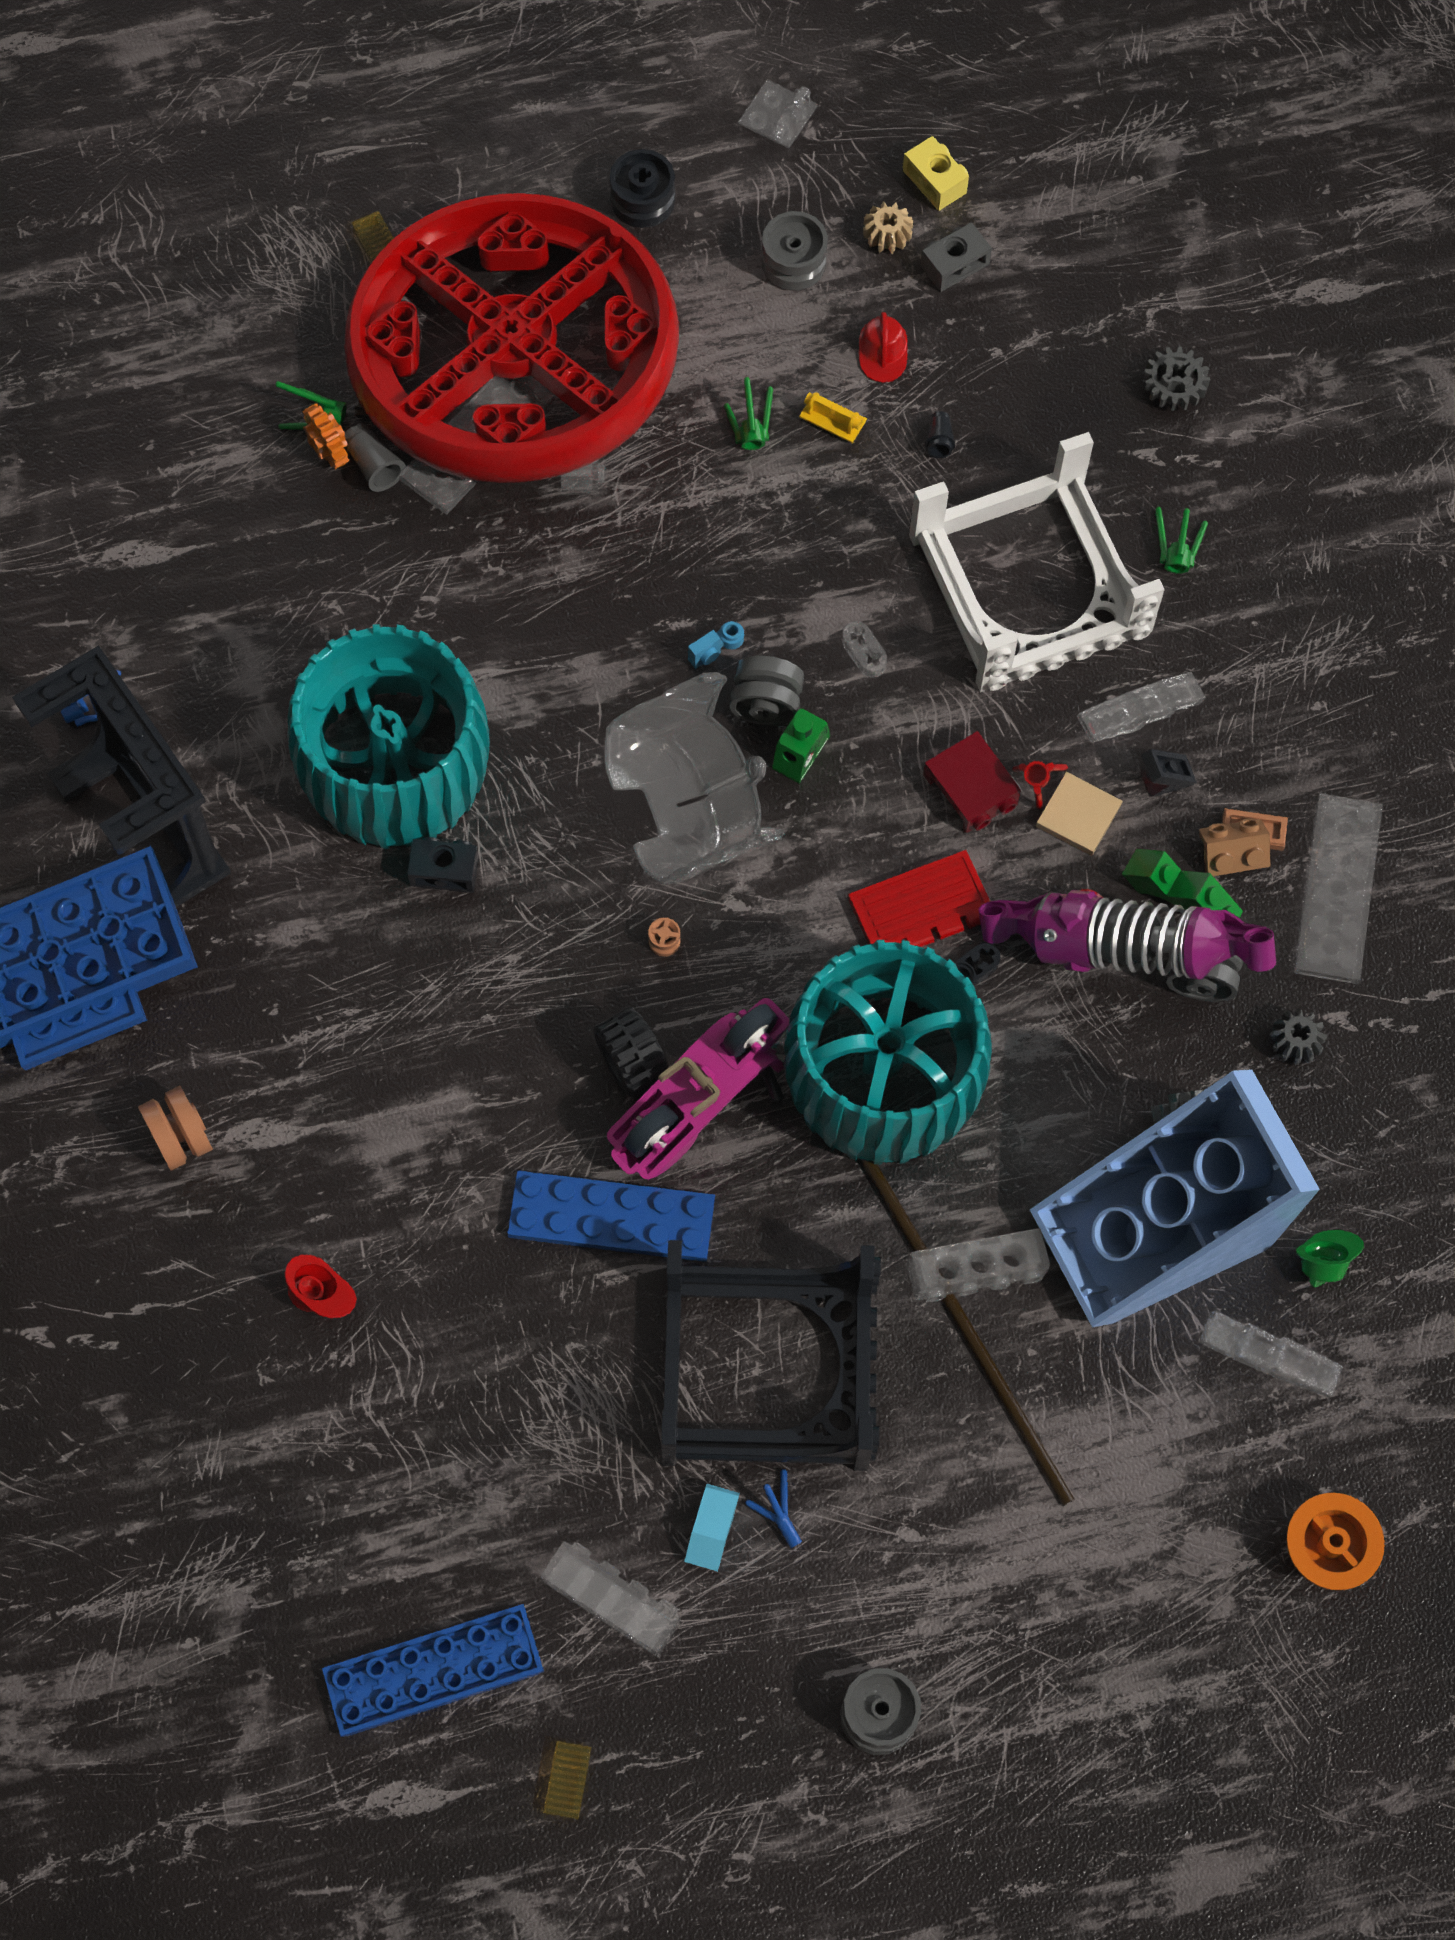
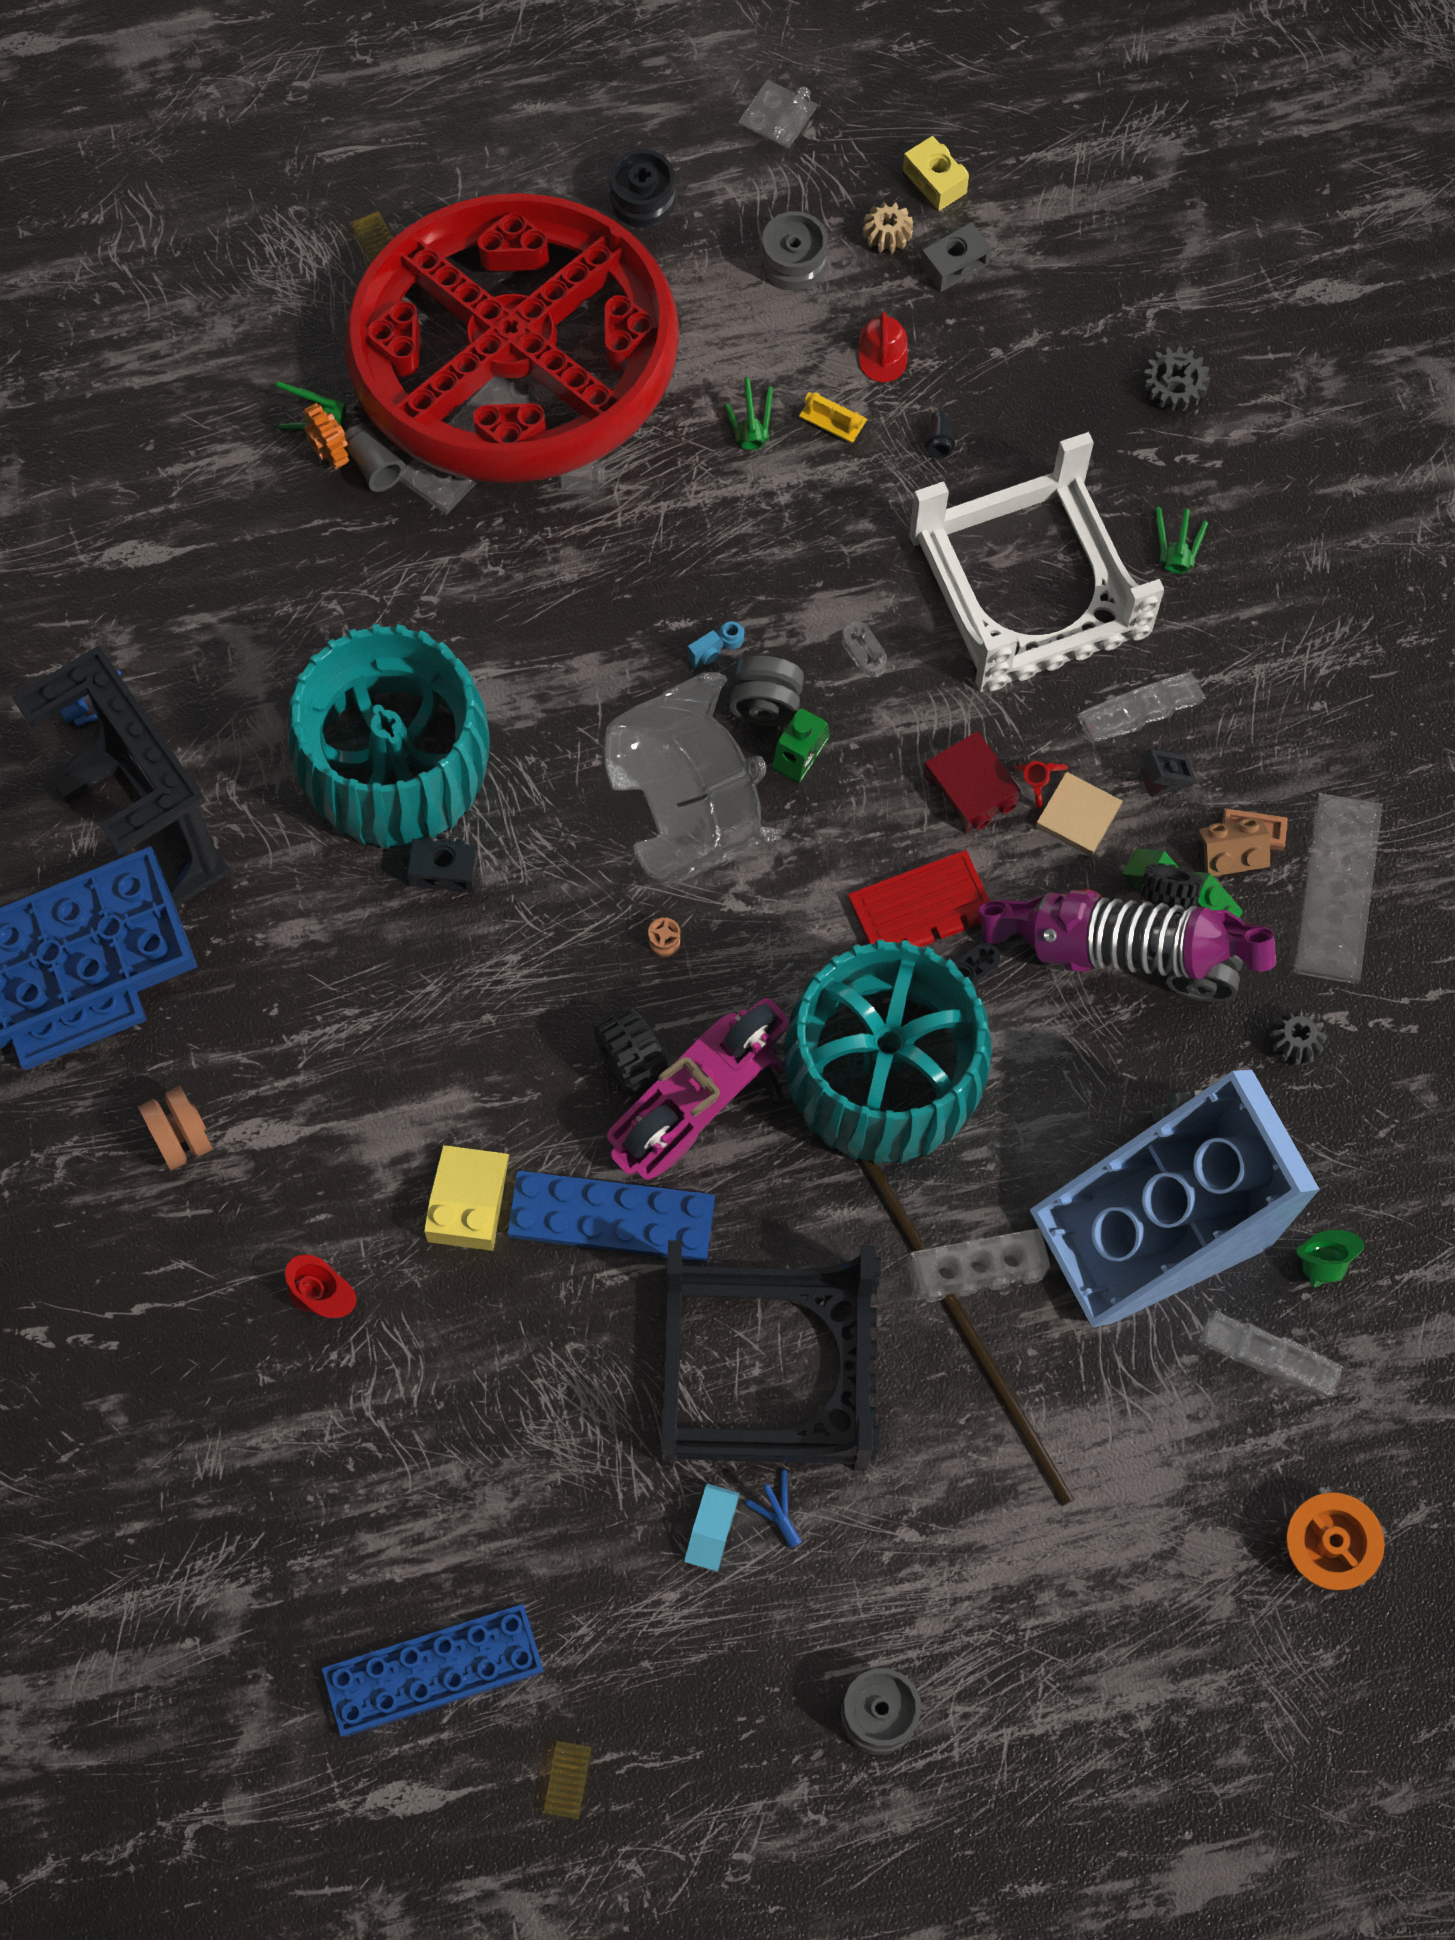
clear brick [541,1541,681,1658] -> none
none -> light yellow slope [424,1145,509,1251]
none -> black tyre [1140,863,1203,910]

